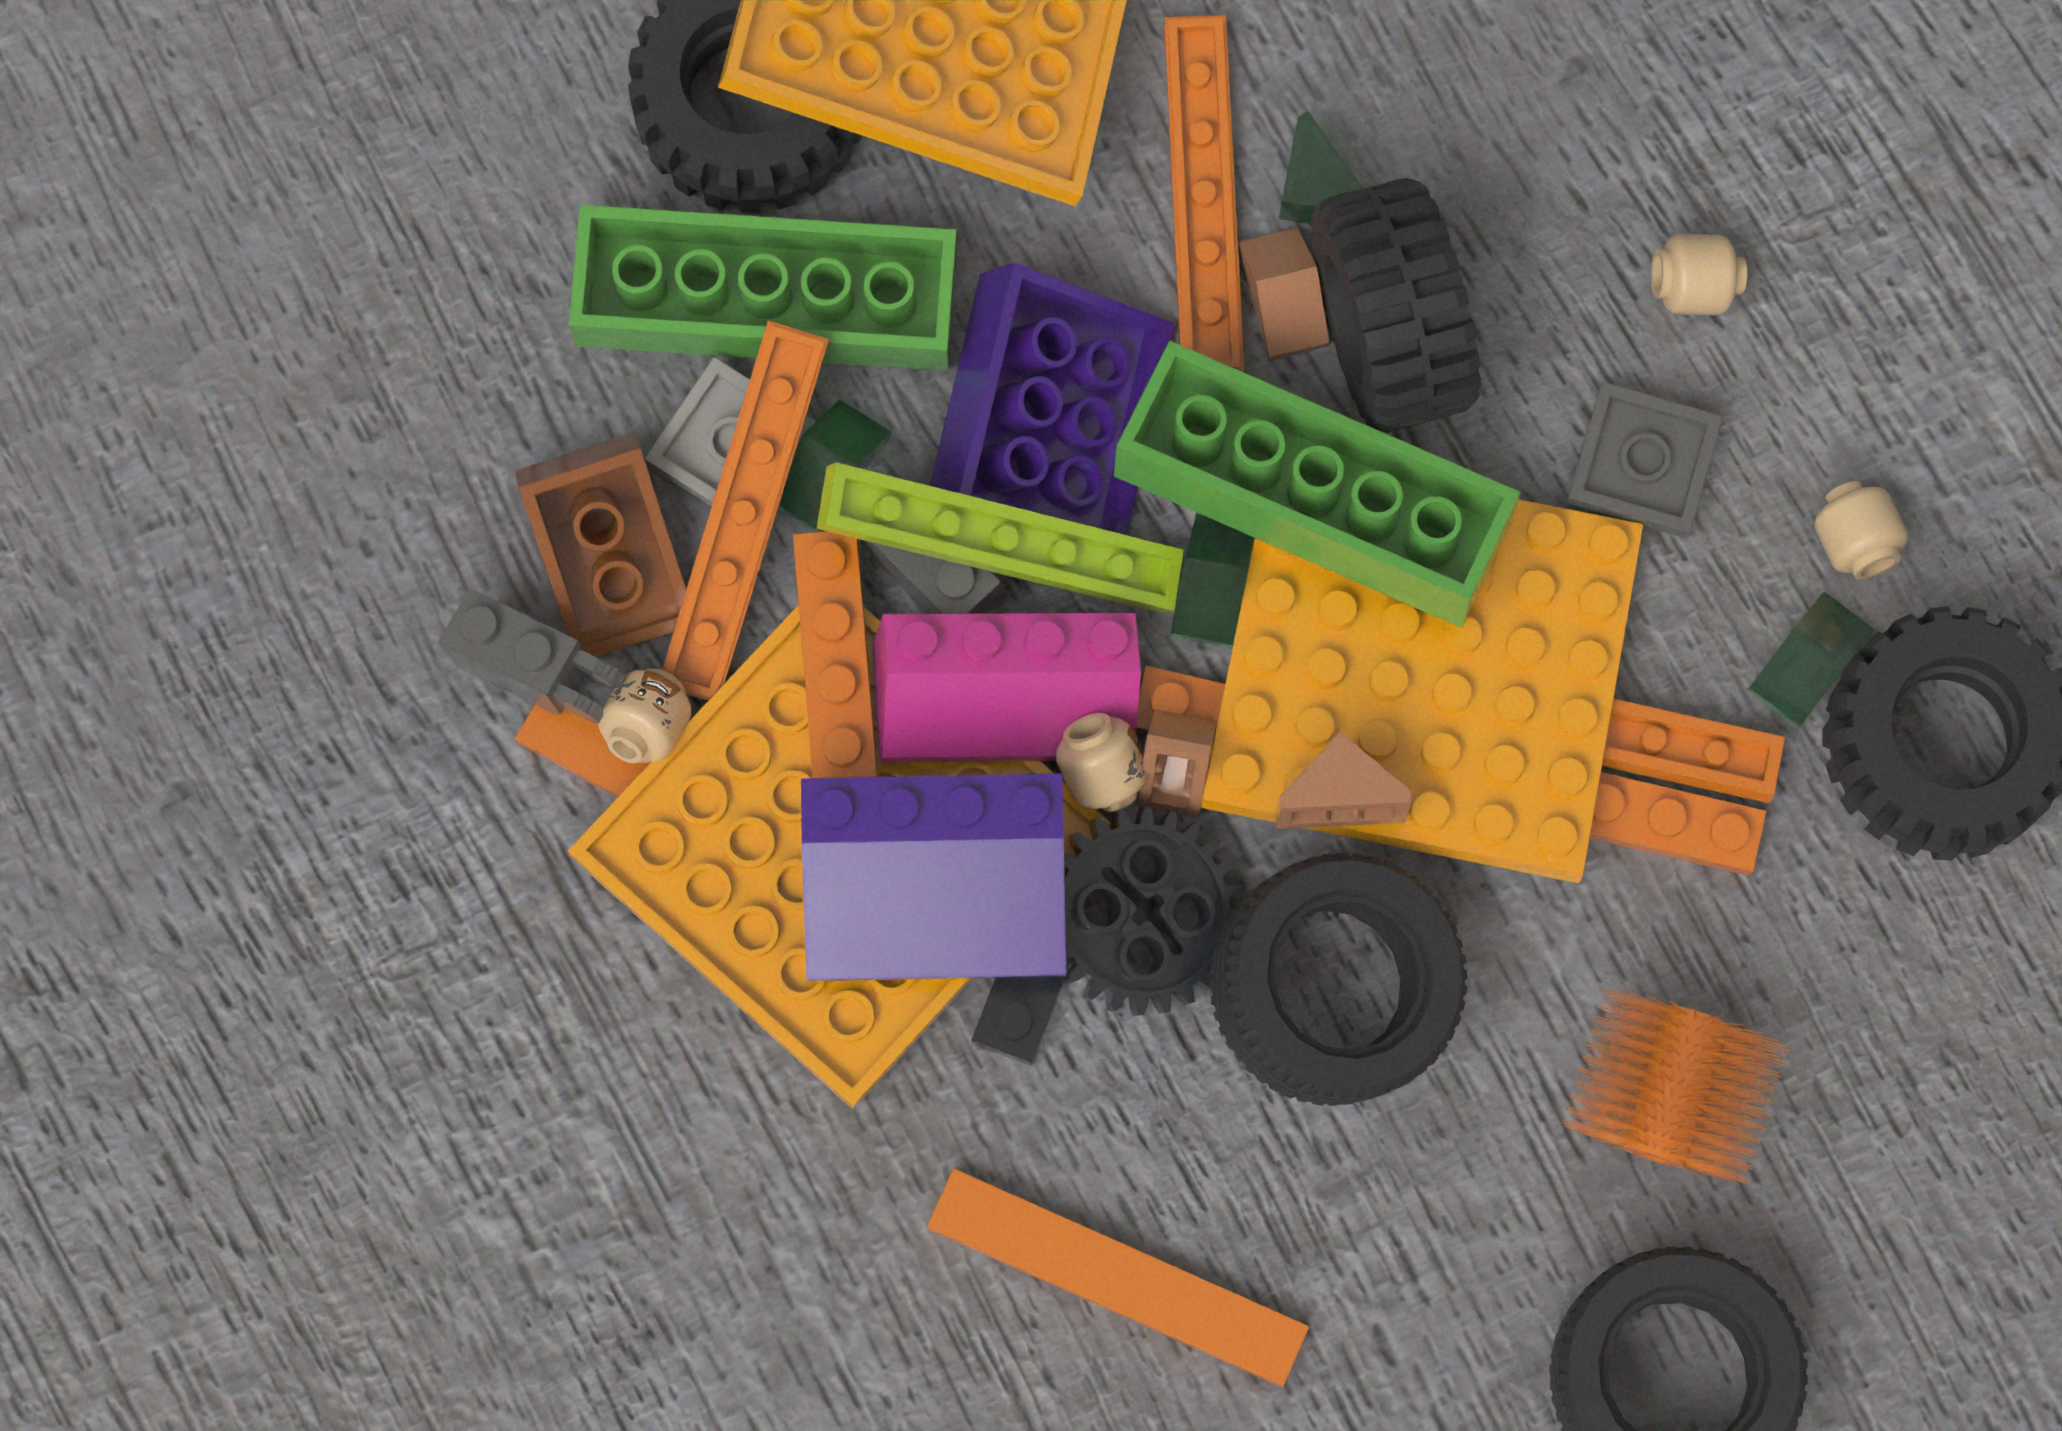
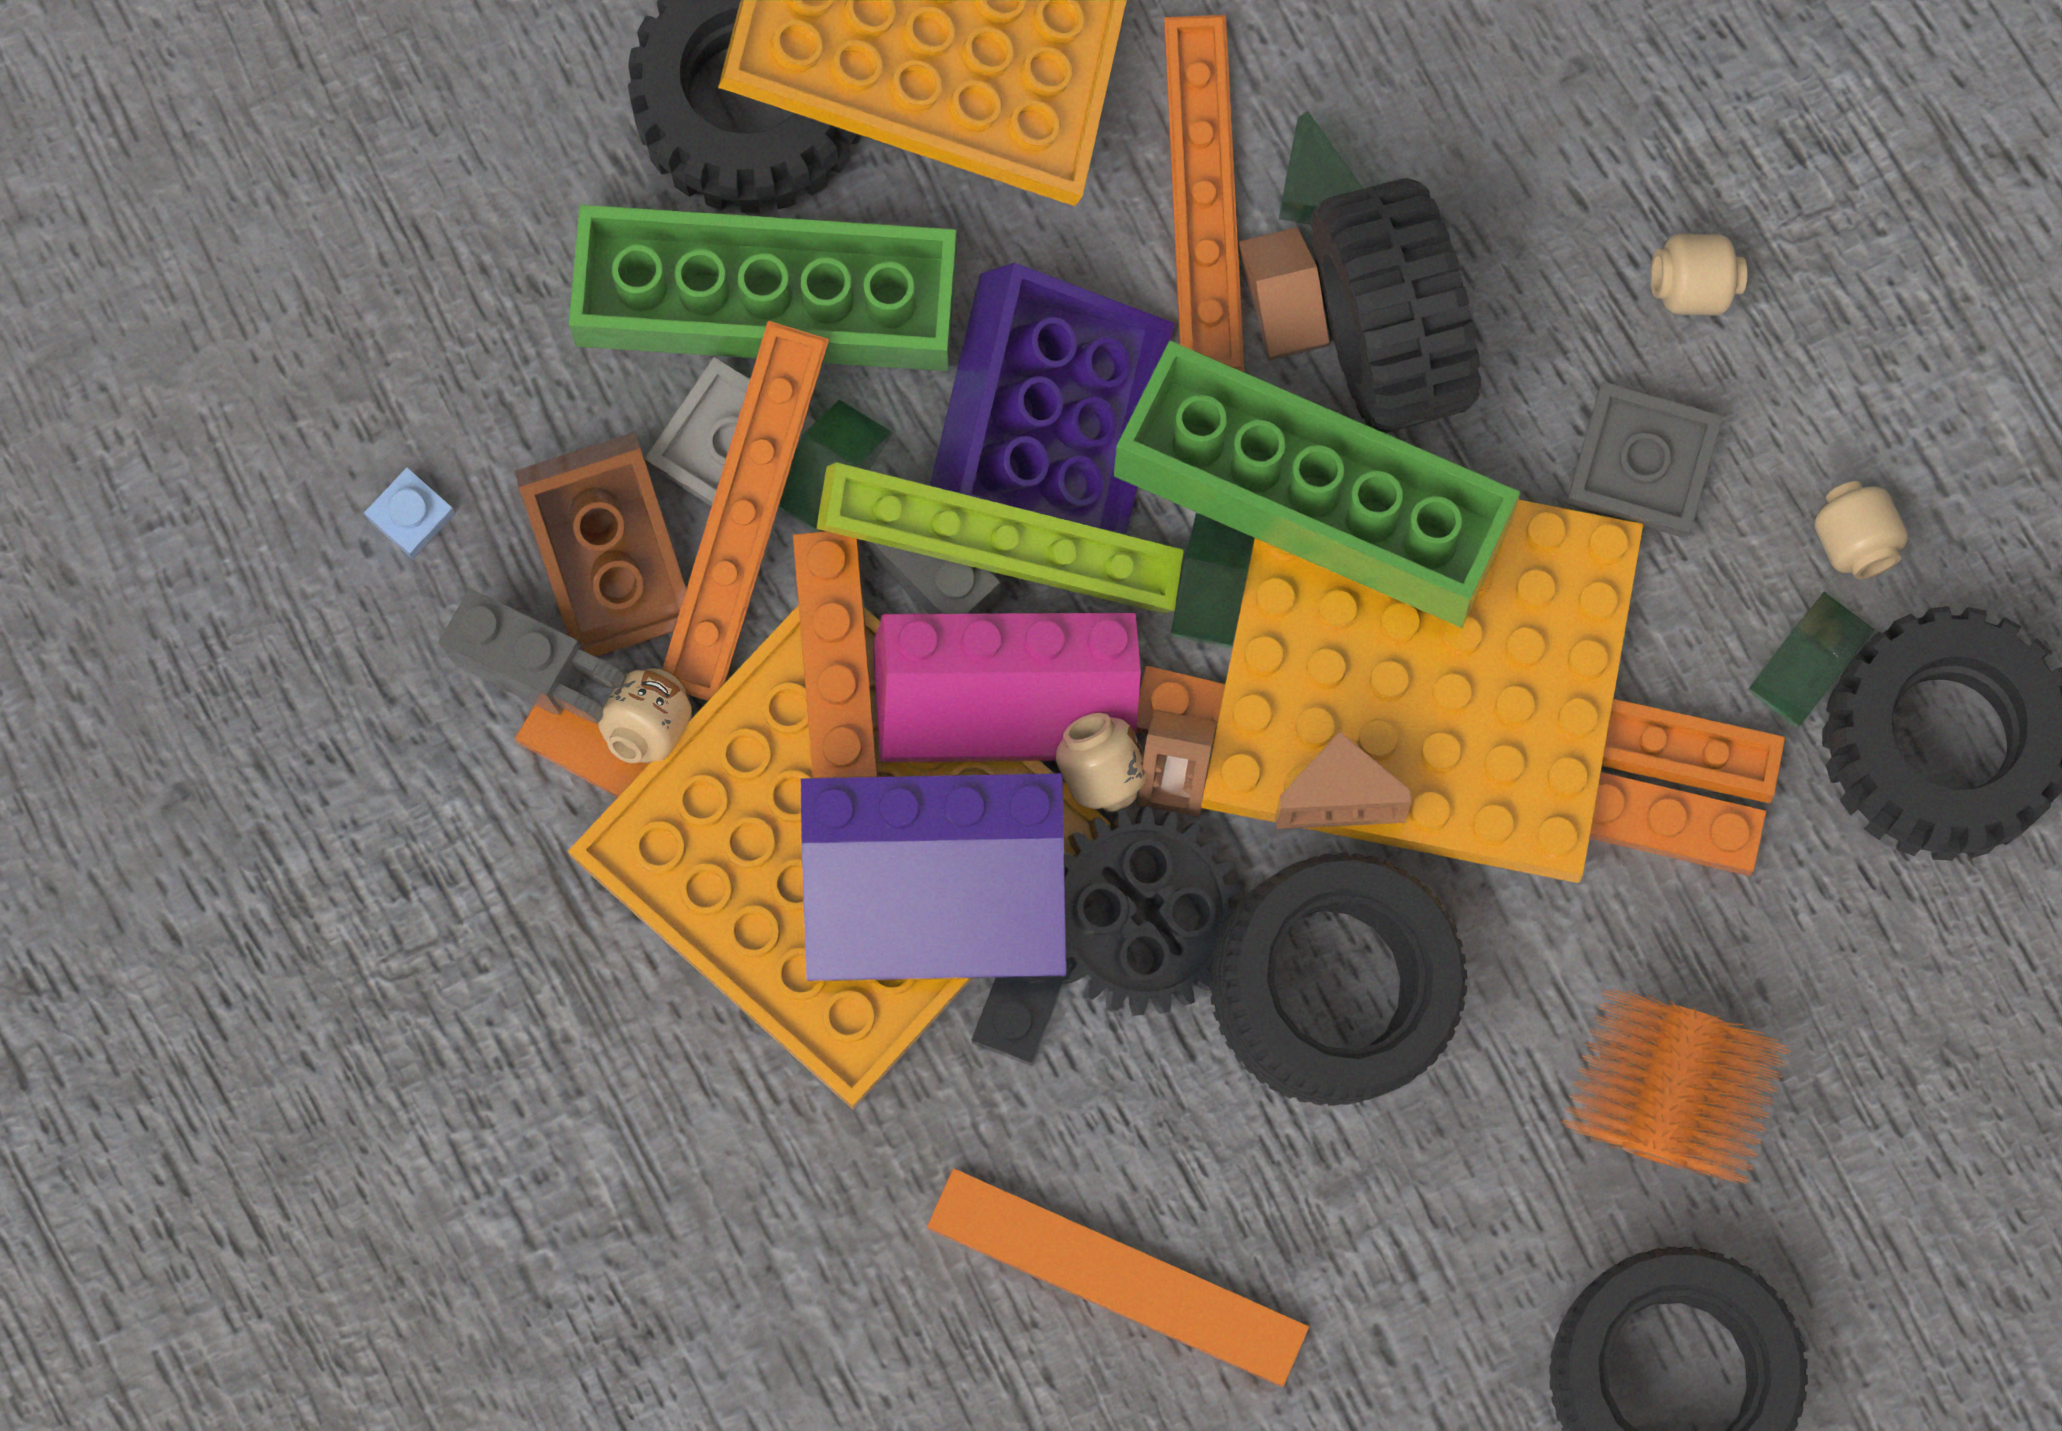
none -> light blue plate [364,468,455,559]

